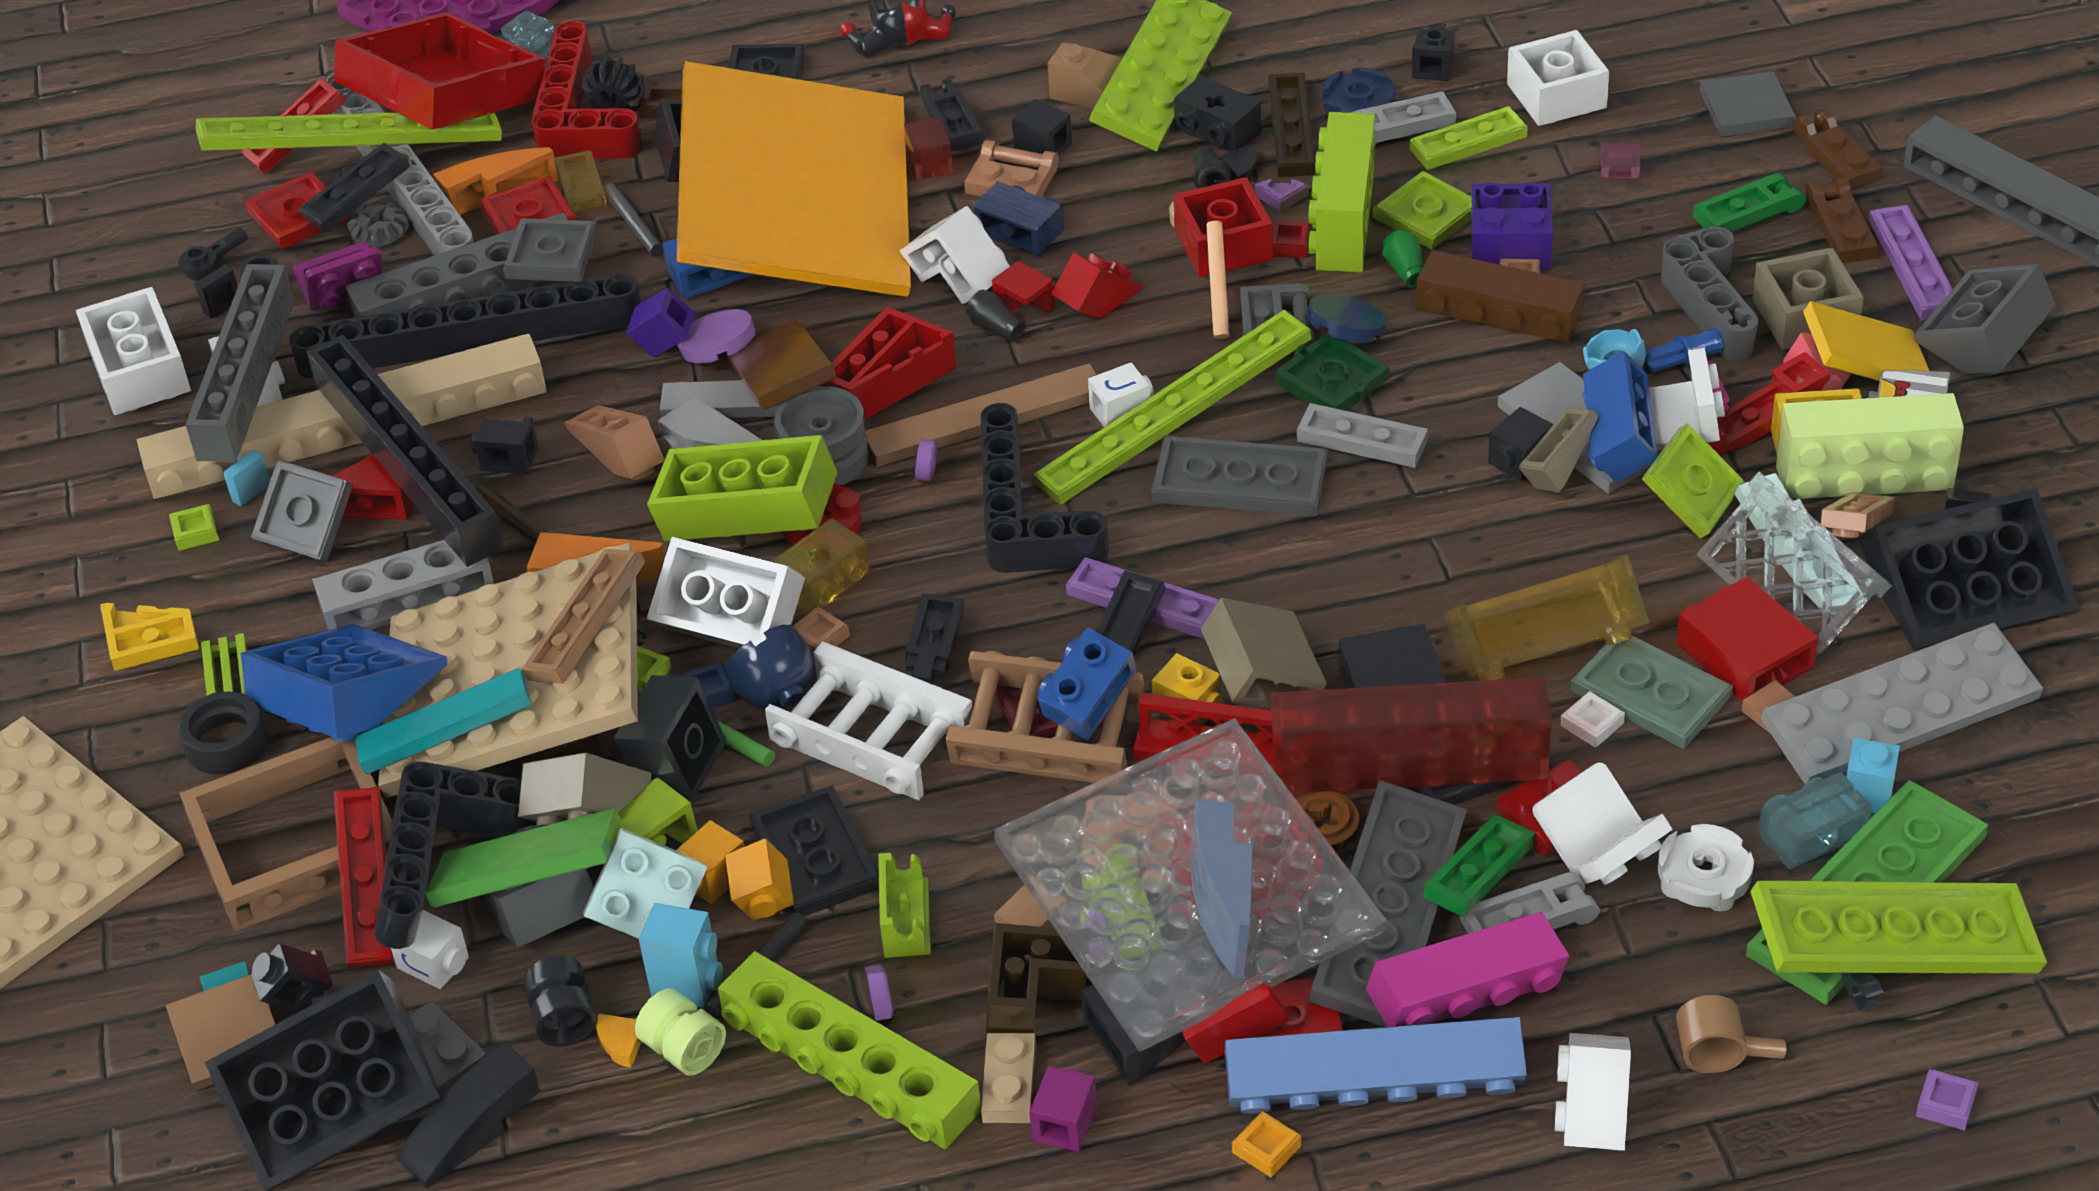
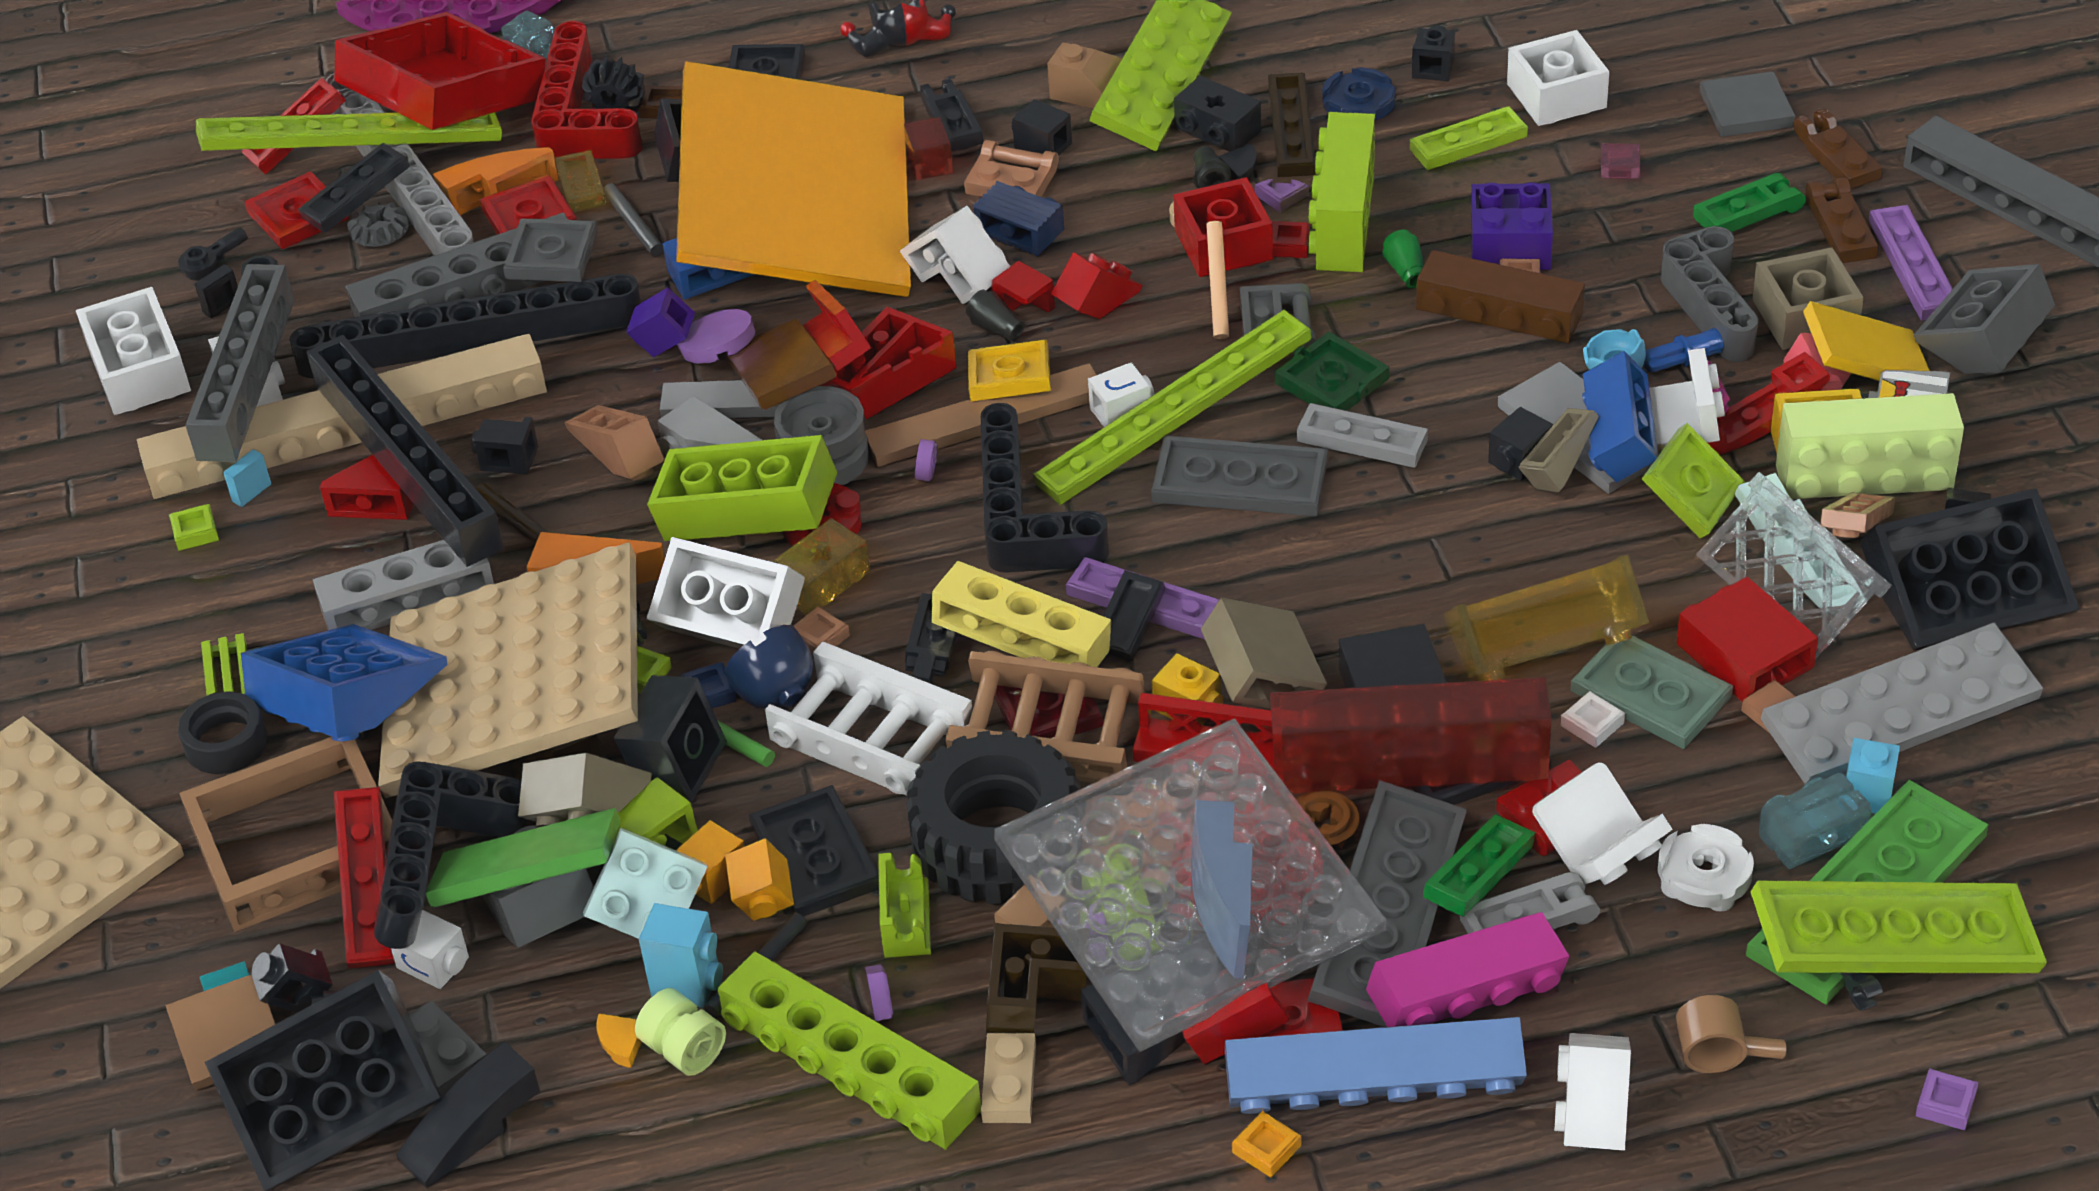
yellow wing [100,603,199,671] -> none
tile [251,460,353,562] -> none
magenta bracket [293,241,383,311] -> none
teal tile [355,667,532,774] -> none
medium nougat tile [521,549,645,684] -> none
black wheel [523,956,597,1046] -> none
magenta brick [1029,1066,1097,1152] -> none
blue brick [1038,627,1137,741] -> none
dark blue tile [1306,294,1386,343] -> none
light grey plate [1351,91,1456,145] -> none
lime tile [1373,171,1471,250] -> none
none -> red fence [802,280,871,371]
none -> black tyre [906,730,1084,904]
none -> light yellow brick [932,561,1111,667]
none -> yellow tile [968,340,1051,402]

